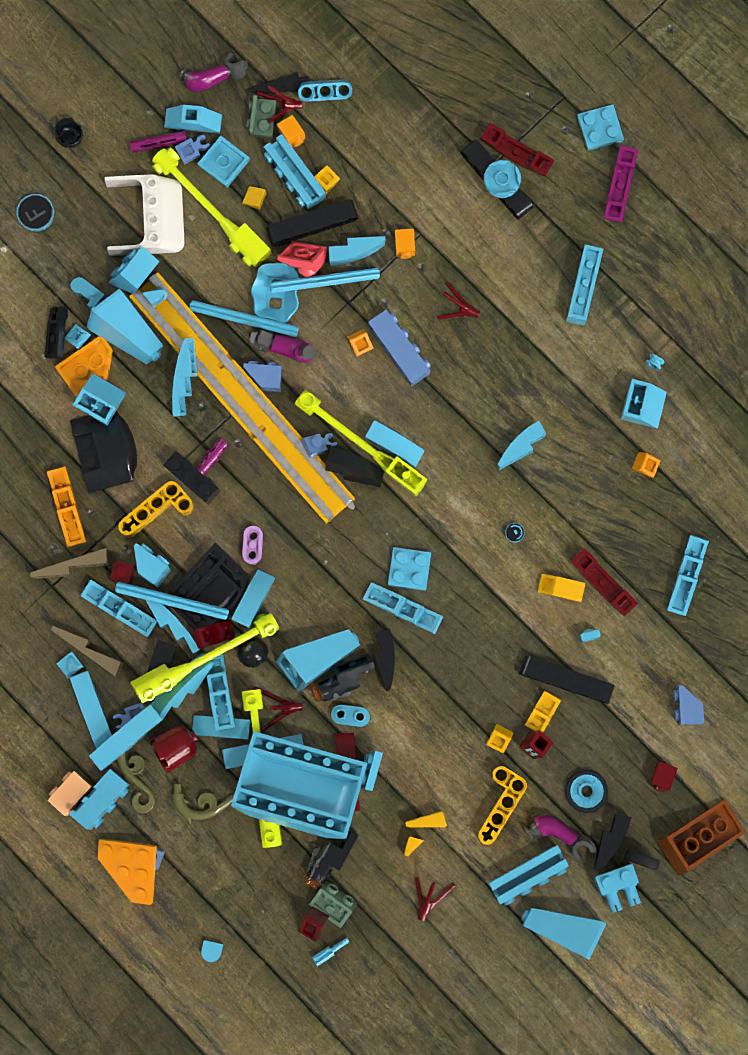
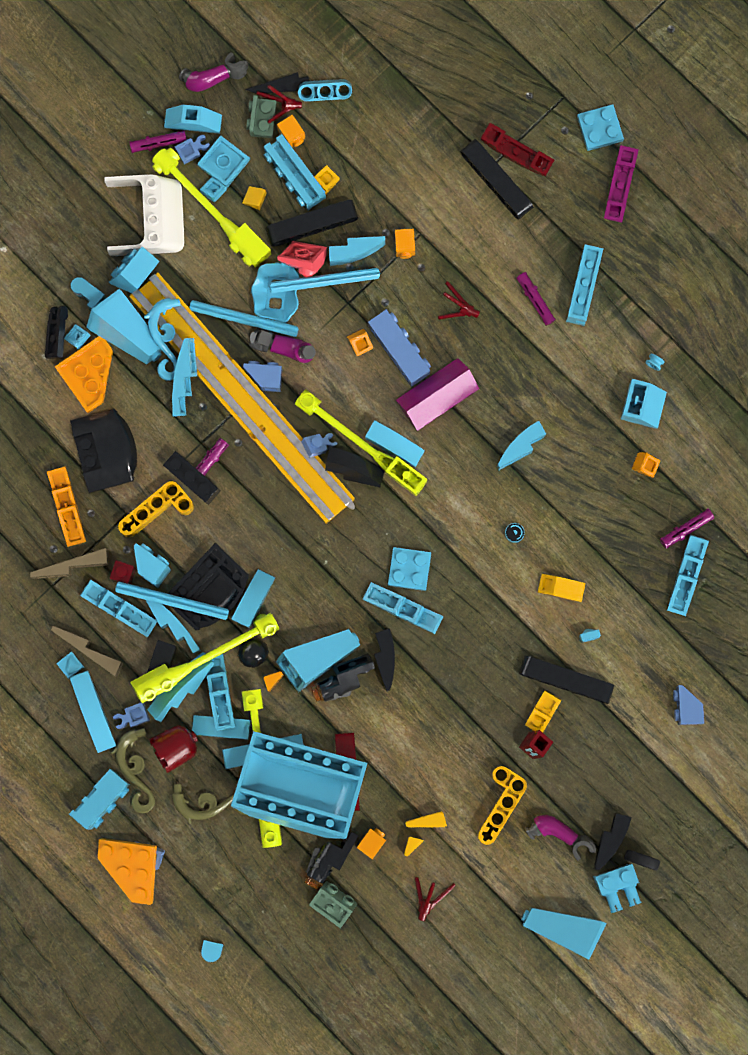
black tile [17,194,55,232] -> none
light nougat brick [47,771,94,816] -> none
black hair [54,118,83,148] -> none
medium azure slope [73,374,126,426] -> none
medium azure slope [89,704,163,771] -> none
medium azure slope [142,286,167,308] -> none
dark red slope [193,620,235,649] -> none
lavender plate [242,526,263,565] -> none
dark red plant [253,686,303,732] -> none
dark red slope [299,906,329,942] -> none
medium azure axle [312,938,349,966] -> none
medium azure plate [331,705,370,727] -> none
medium azure plate [360,751,383,791] -> none
medium azure tile [484,160,521,198] -> none
yellow slope [486,724,513,753] -> none
medium azure brick [488,845,569,906] -> none
wheel [565,770,608,813] -> none
dark red slope [571,548,638,617] -> none
dark red brick [650,761,678,793] -> none
dark orange slope [657,799,746,875] -> none
none -> medium azure plant [144,298,180,381]
none -> medium azure tile [200,177,227,203]
none -> light orange slope [264,671,284,692]
none -> light orange brick [357,828,386,859]
none -> slope [396,358,480,431]
none -> magenta pin [516,272,556,326]
none -> magenta pin [660,508,714,549]

